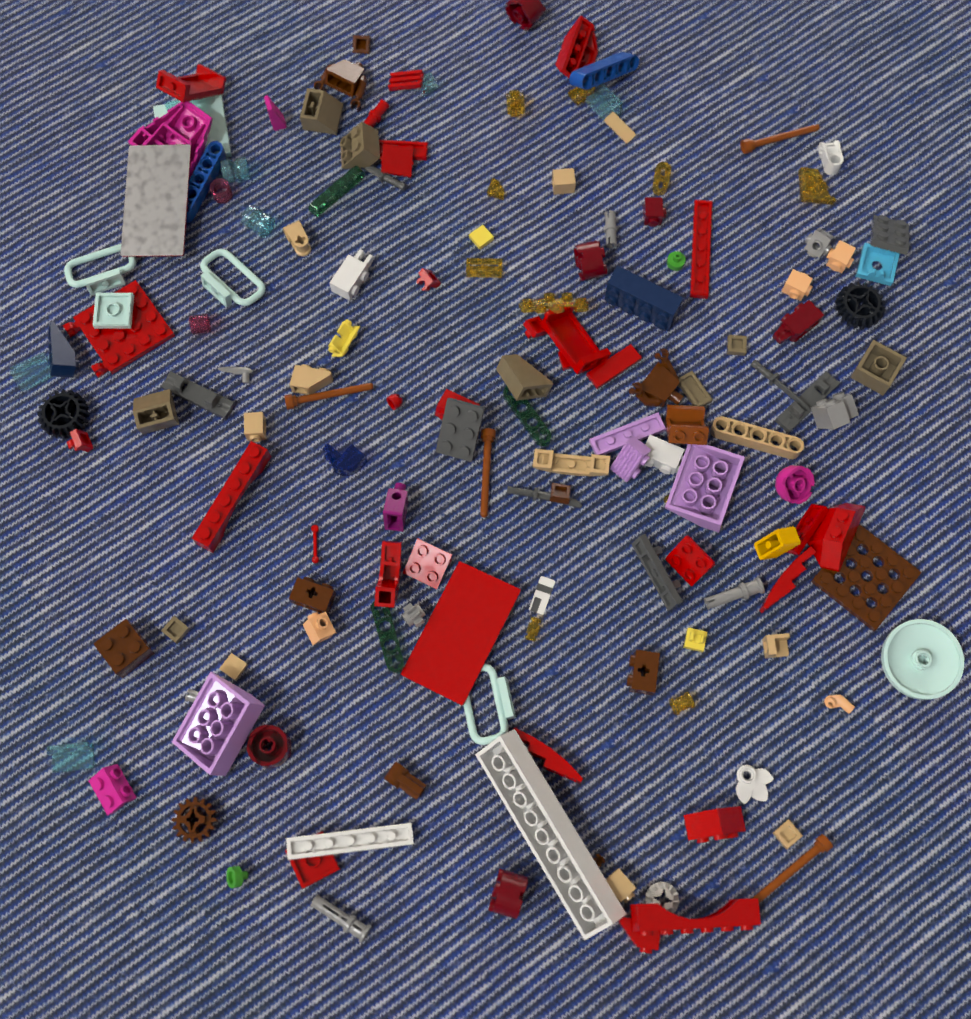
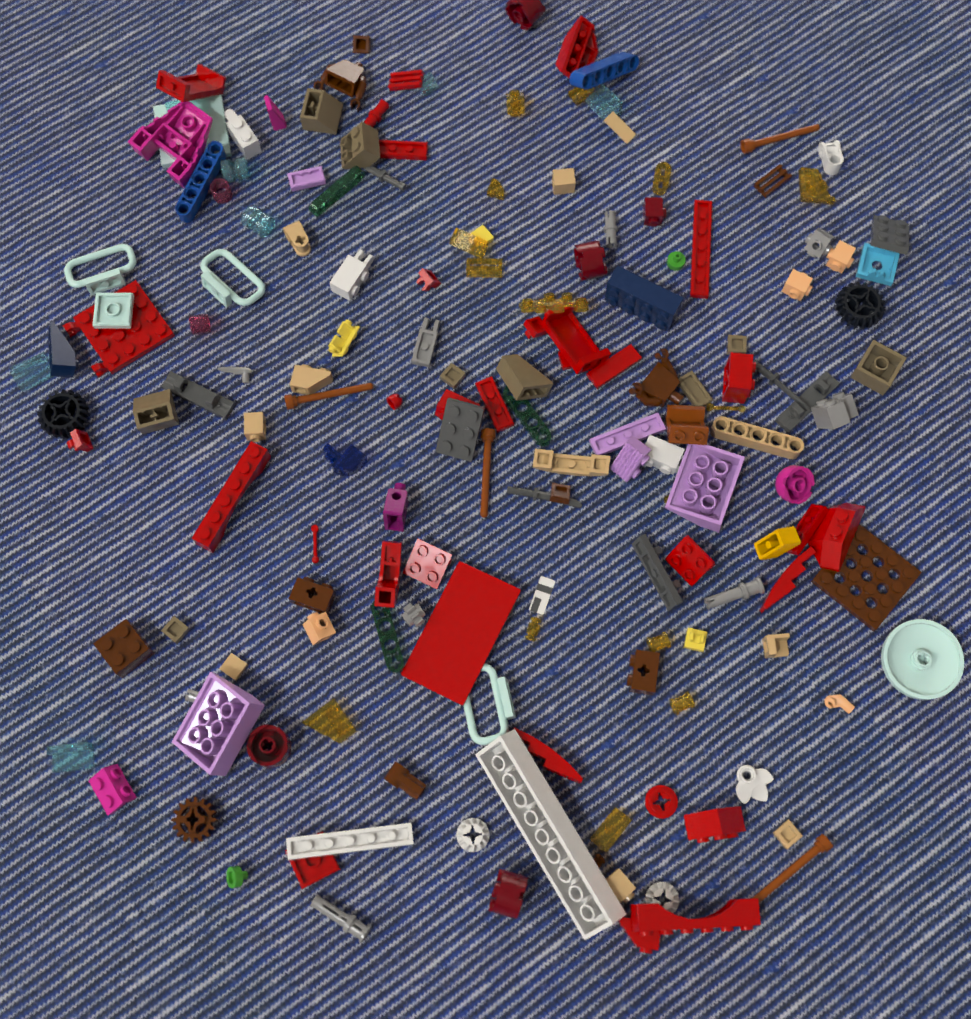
flat silver piece [121,144,191,257] -> none
red piece [380,144,414,178] -> none
dark red hinge [772,300,824,344] -> none
none -> white hinge [224,109,262,160]
none -> lavender plate [287,166,326,192]
none -> clear yellow wing [302,698,357,744]
none -> light grey hinge [411,317,440,368]
none -> dark tan plate [440,363,466,389]
none -> clear yellow slope [449,227,490,259]
none -> white gear [456,818,489,852]
none -> red tile [475,376,514,433]
none -> clear yellow slope [589,807,632,853]
none -> red gear [645,785,678,819]
none -> clear yellow bush [646,631,671,652]
none -> clear yellow hinge [706,403,745,413]
none -> red brick [722,352,756,404]
none -> reddish brown tile [753,164,792,198]

